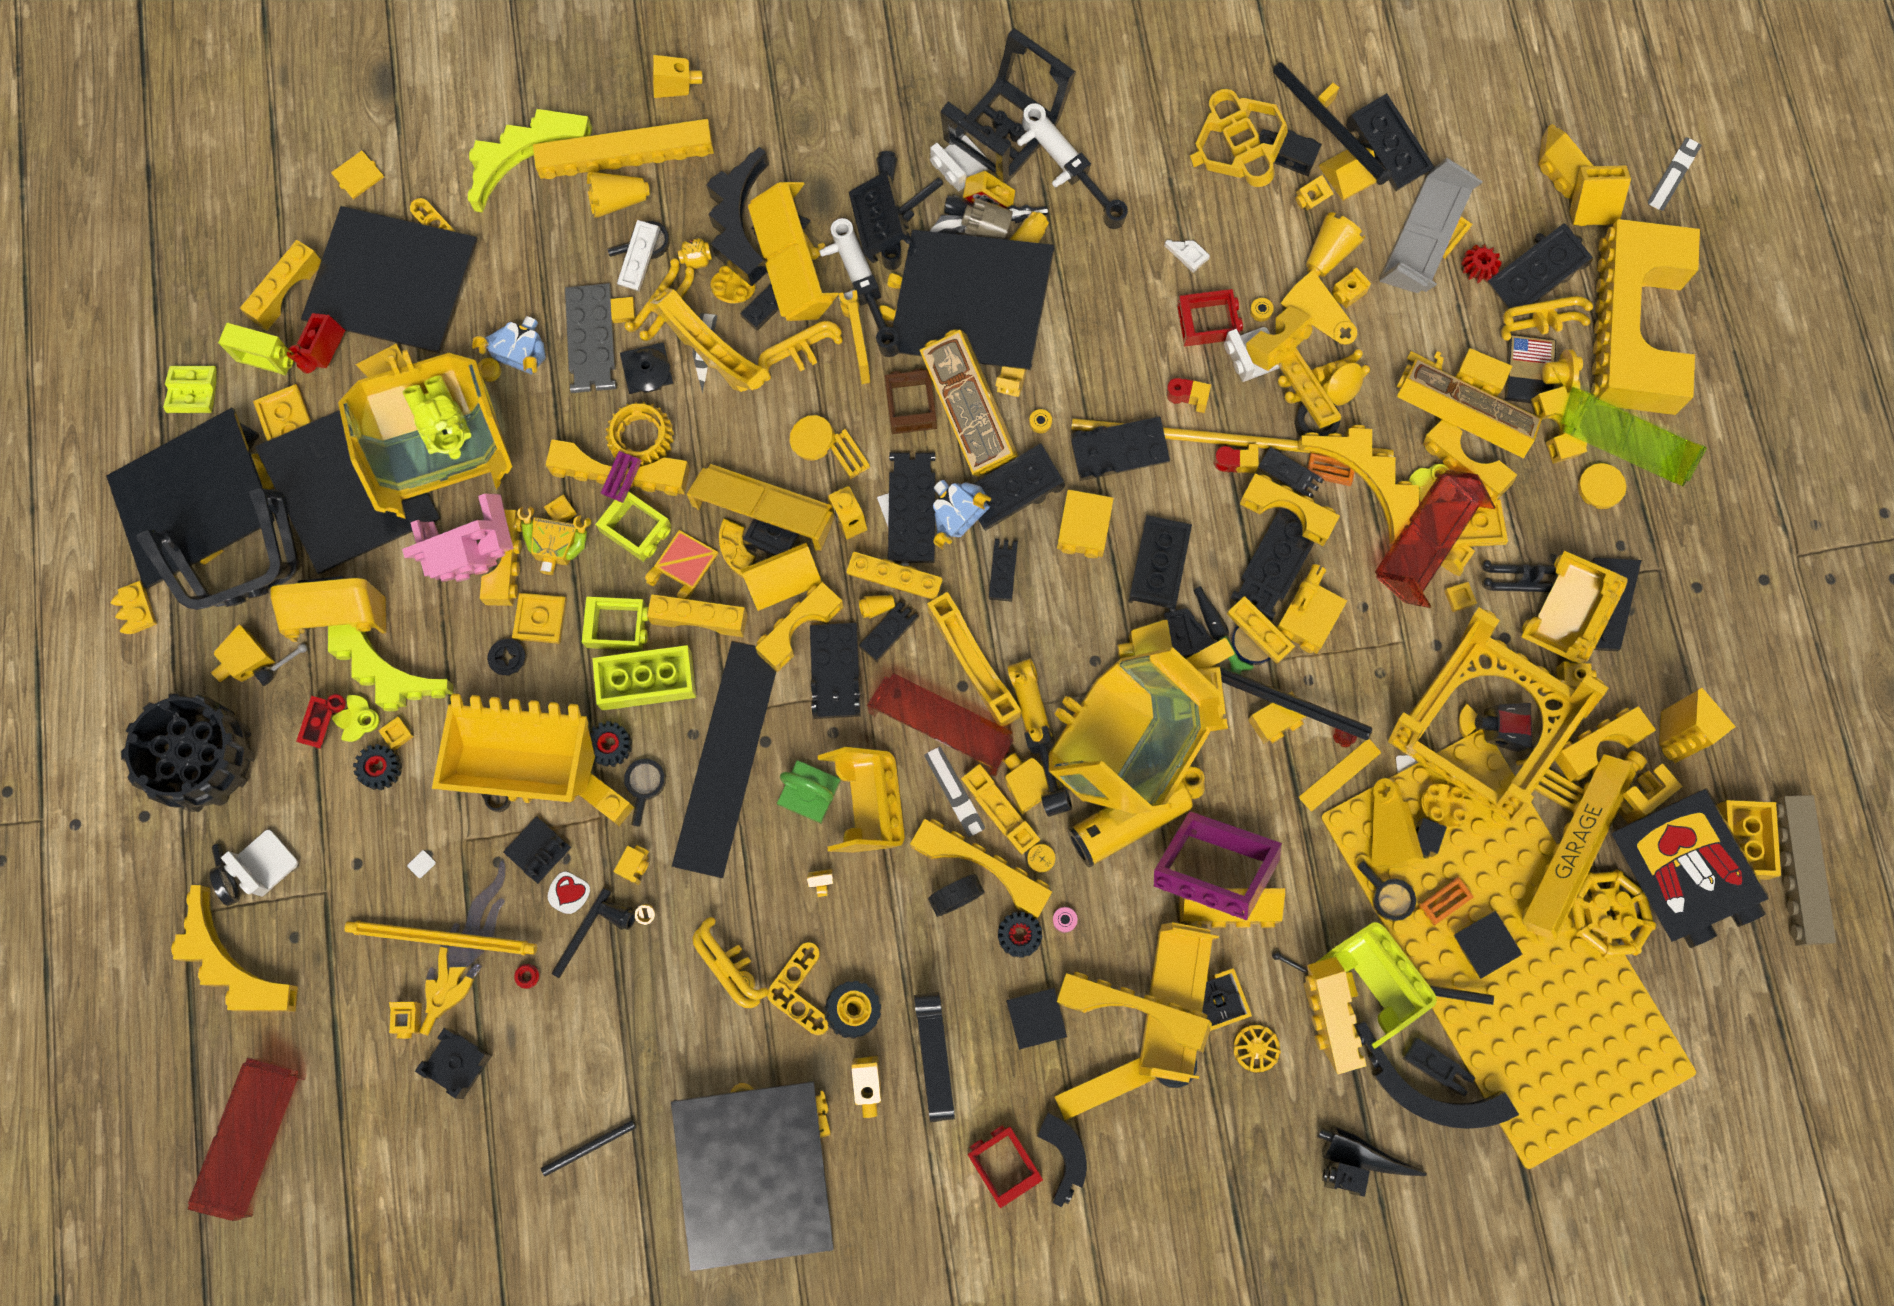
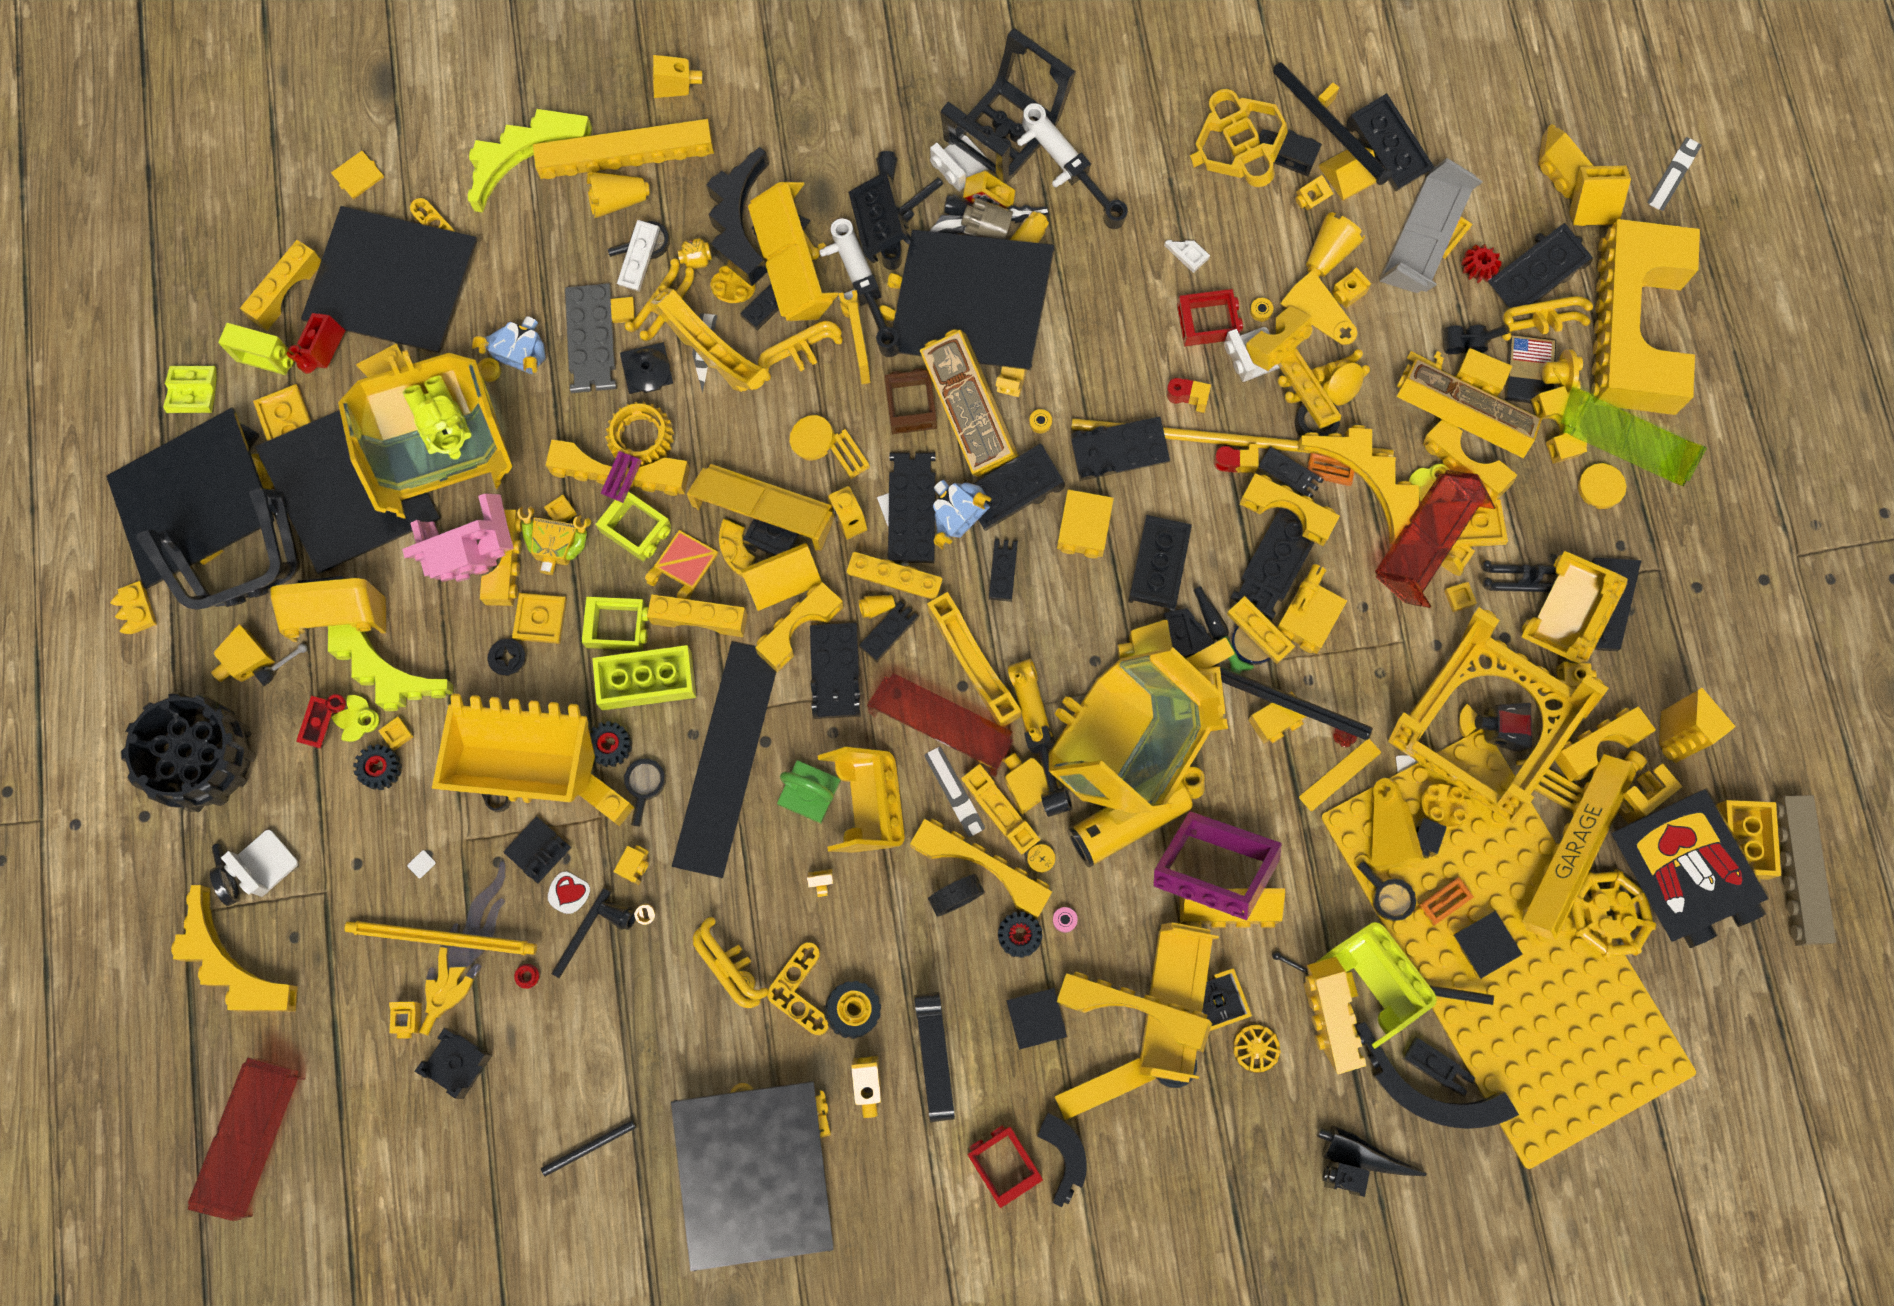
none -> black beam [1443,325,1510,355]

